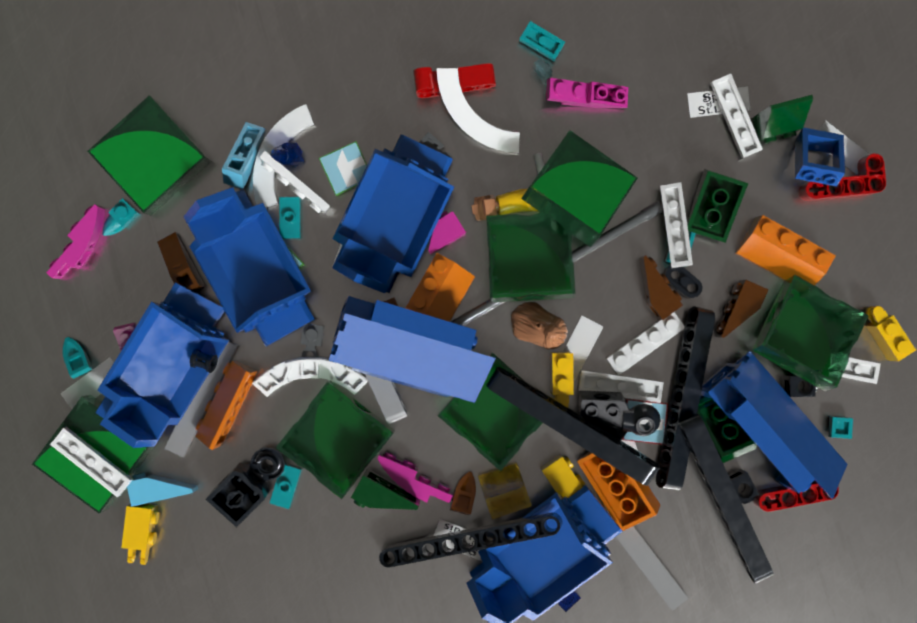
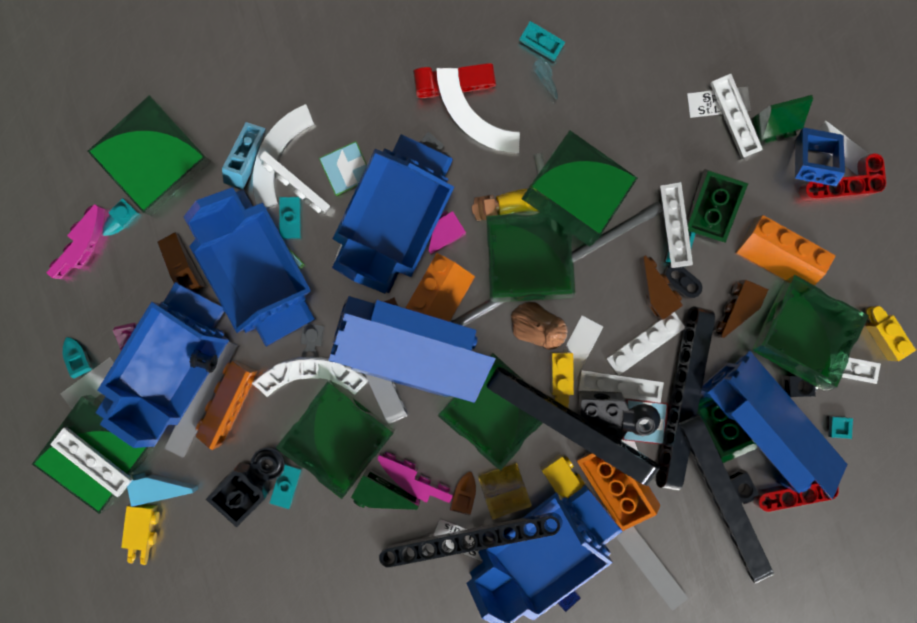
clear blue plate [270,143,305,165] -> none
dark pink slope [546,78,629,108] -> none

